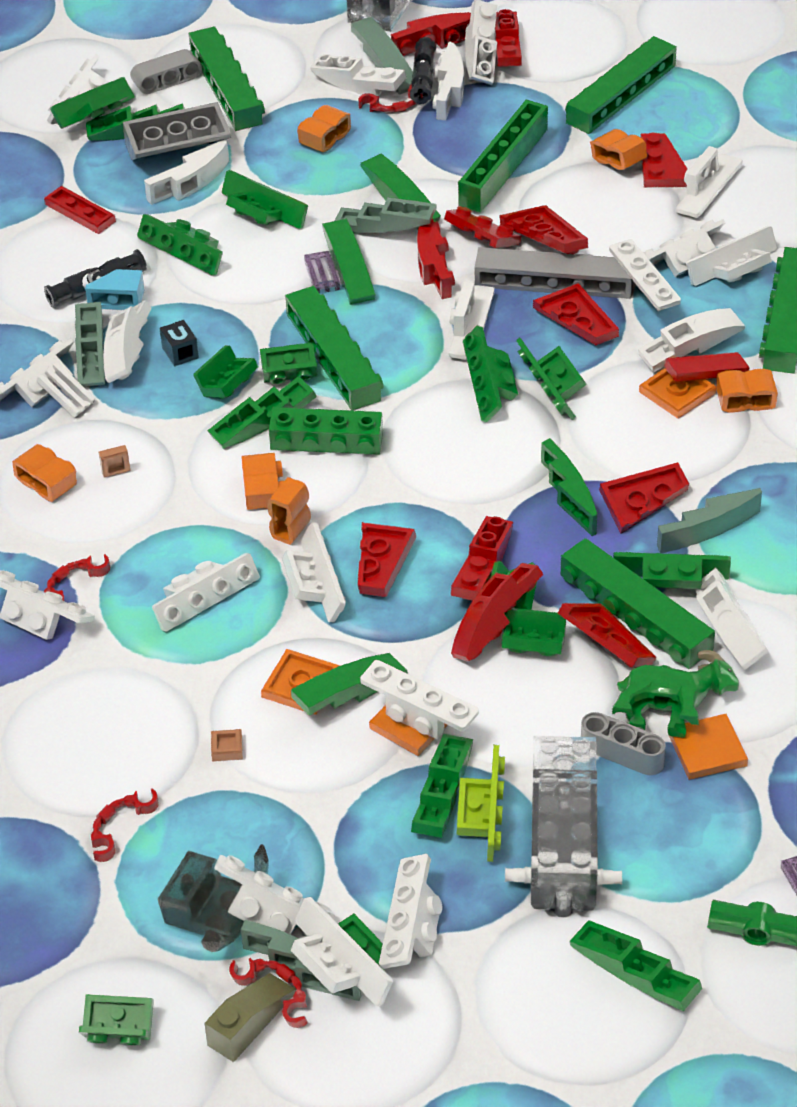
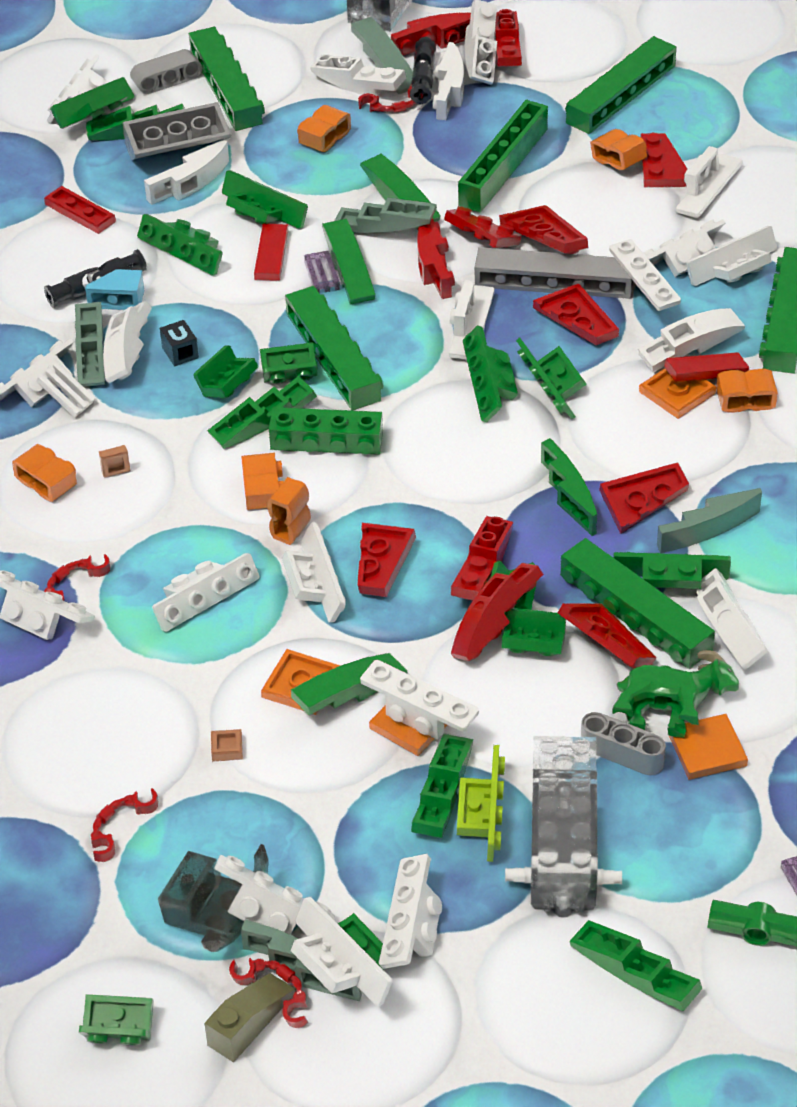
none -> red tile [254,223,289,281]

